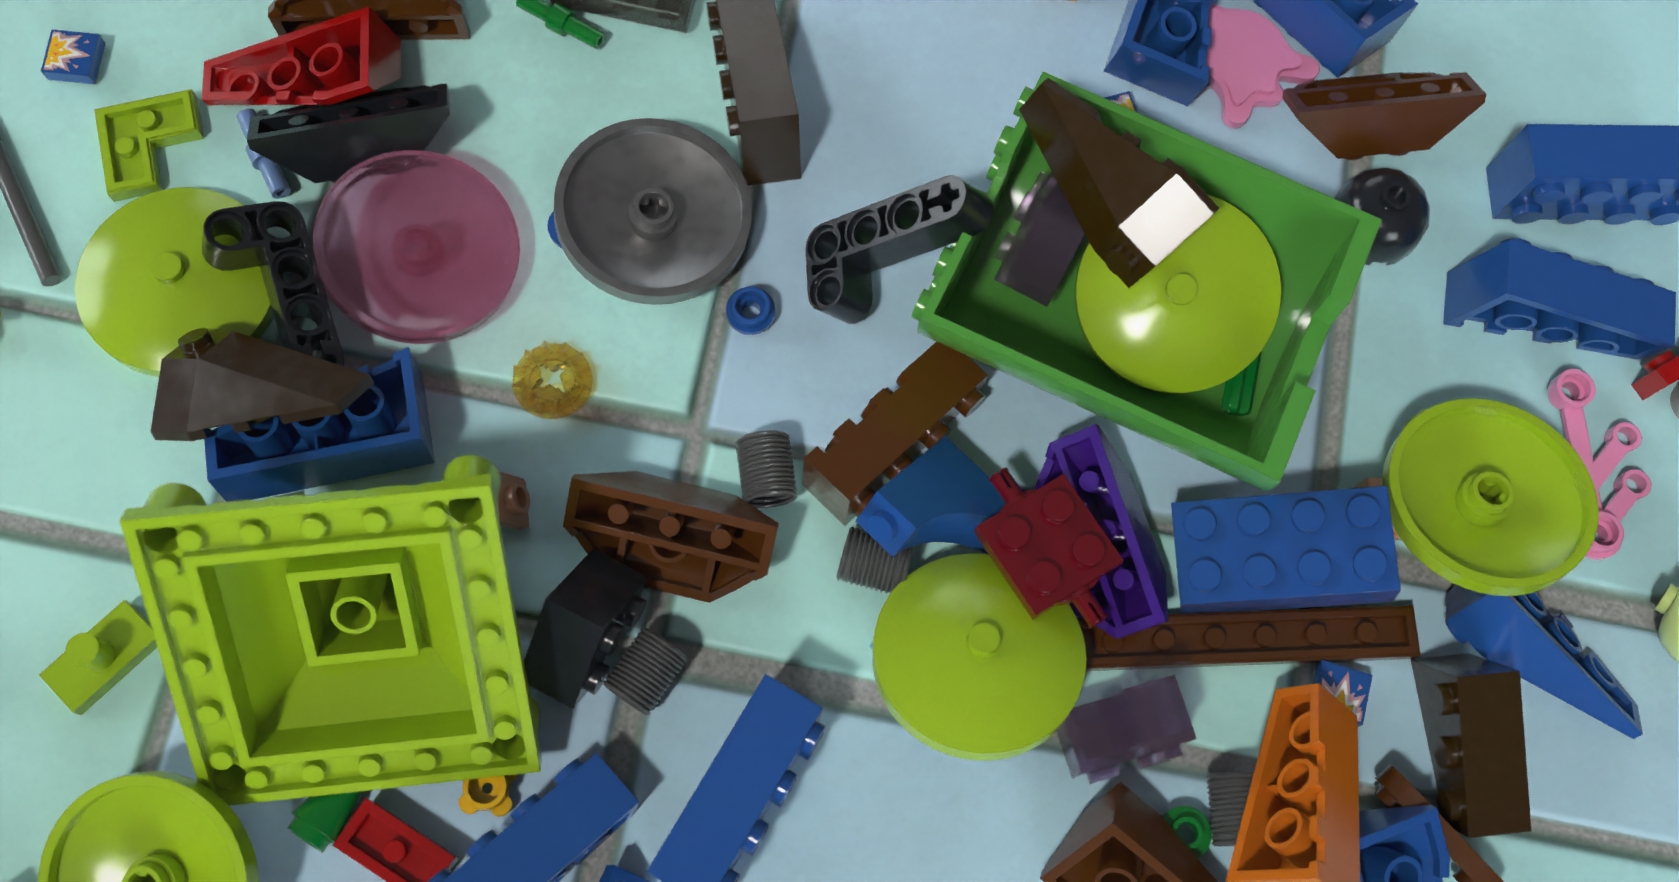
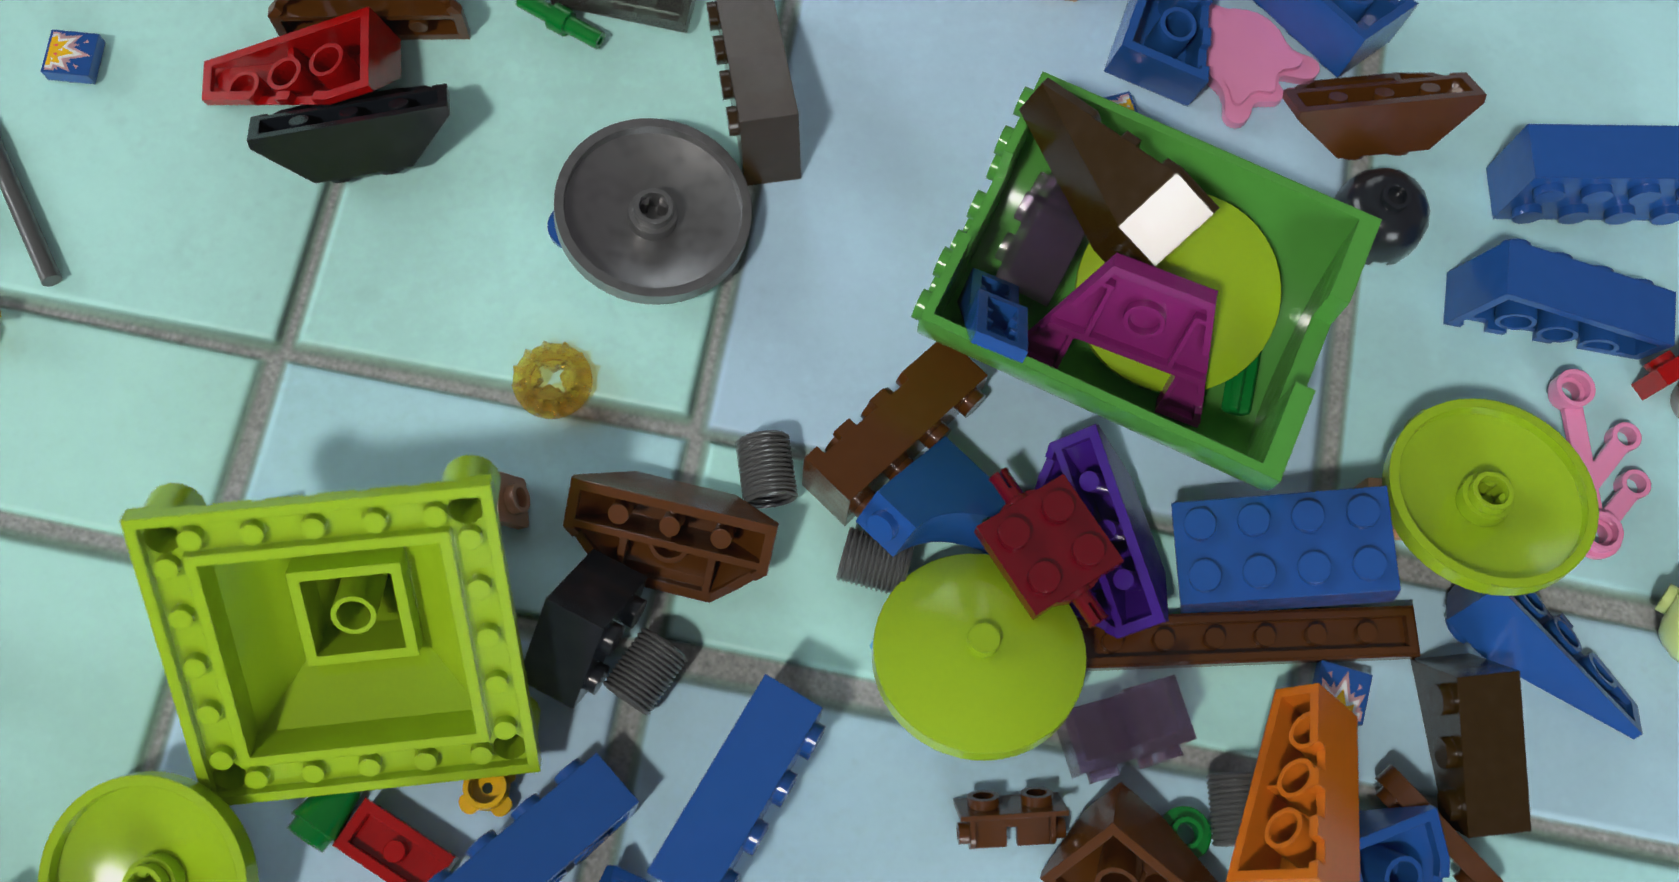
lime tile [39,600,157,715] -> none
lime dish [75,187,284,377] -> none
lime tile [94,89,204,202] -> none
dark brown wedge [150,328,374,441] -> none
black beam [202,201,345,366] -> none
blue wedge [204,347,435,502] -> none
medium blue bar [236,109,291,199] -> none
clear pink dish [313,150,520,344] -> none
blue plate [726,287,775,335] -> none
black beam [805,175,994,324] -> none
none -> reddish brown hinge [953,787,1069,849]
none -> blue slope [957,268,1028,363]
none -> magenta wing [1026,253,1218,428]

